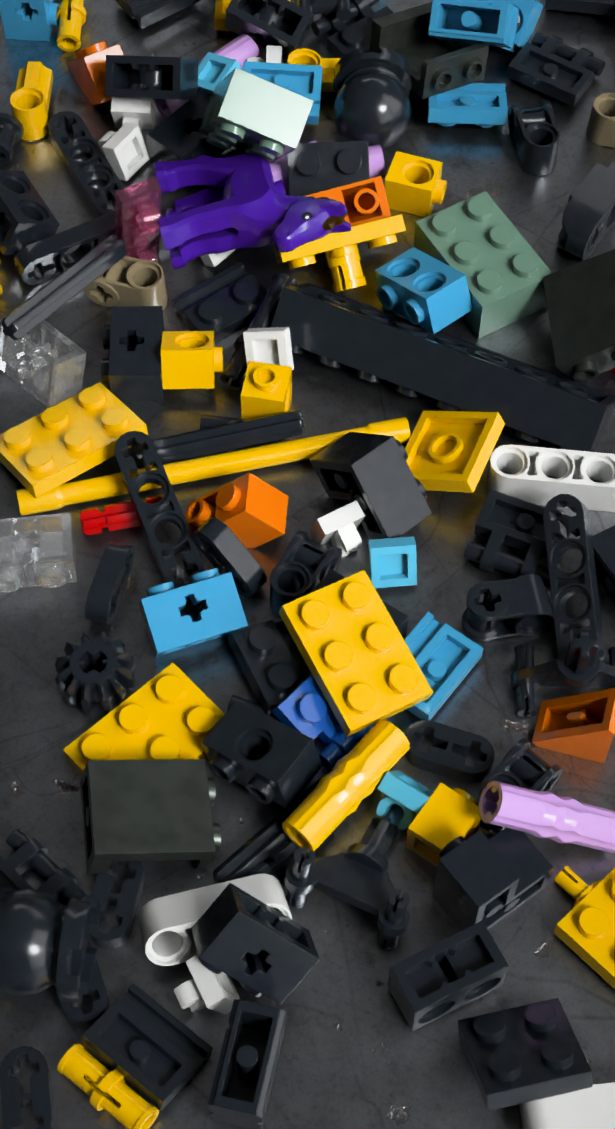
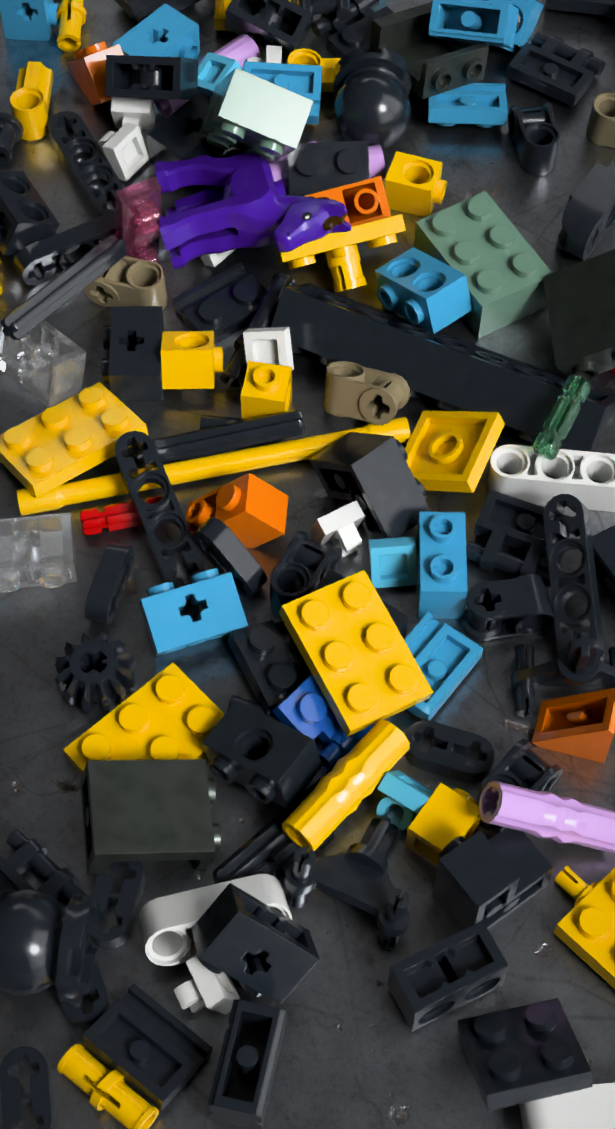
none -> dark azure brick [112,3,200,59]
none -> dark tan piece [323,361,410,425]
none -> dark azure brick [416,512,467,619]
none -> clear green axle [533,375,591,460]

